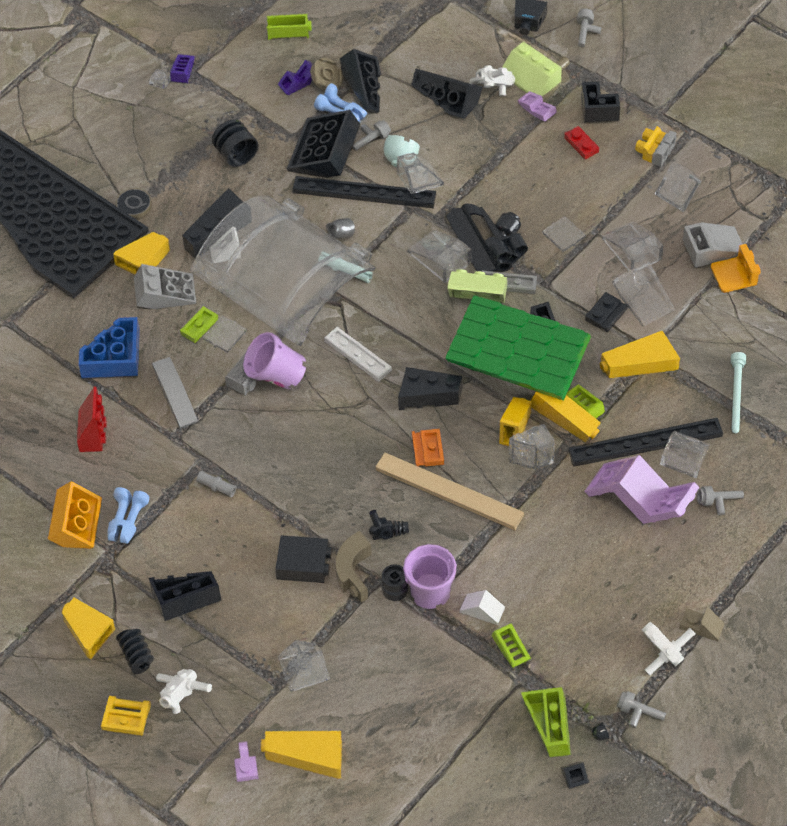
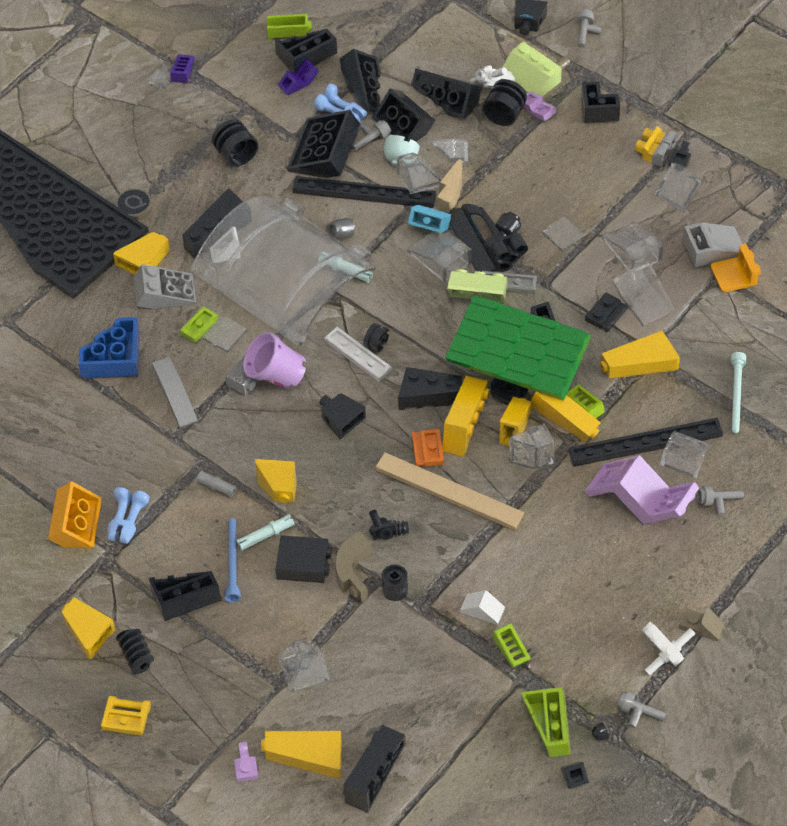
red slope [77,387,107,452] -> none
white piece [156,669,212,714] -> none
dark tan tile [310,58,343,91] -> none
lavender piece [403,544,457,609] -> none
red plate [564,126,600,160] -> none
none -> medium blue piece [224,518,241,603]
none -> light aqua pin [236,514,295,551]
none -> yellow slope [255,459,297,503]
none -> black wedge [275,29,337,73]
none -> black torso [319,393,366,440]
none -> black wedge [343,725,406,813]
none -> black wheel [363,323,389,353]
none -> black slope [372,88,435,142]
none -> medium azure brick [408,205,451,233]
none -> clear slope [432,138,469,165]
none -> tan slope [437,159,462,213]
none -> yellow wedge [442,375,490,457]
none -> black wheel [482,79,527,126]
none -> black dish [491,377,529,402]
none -> black plate [668,141,691,171]

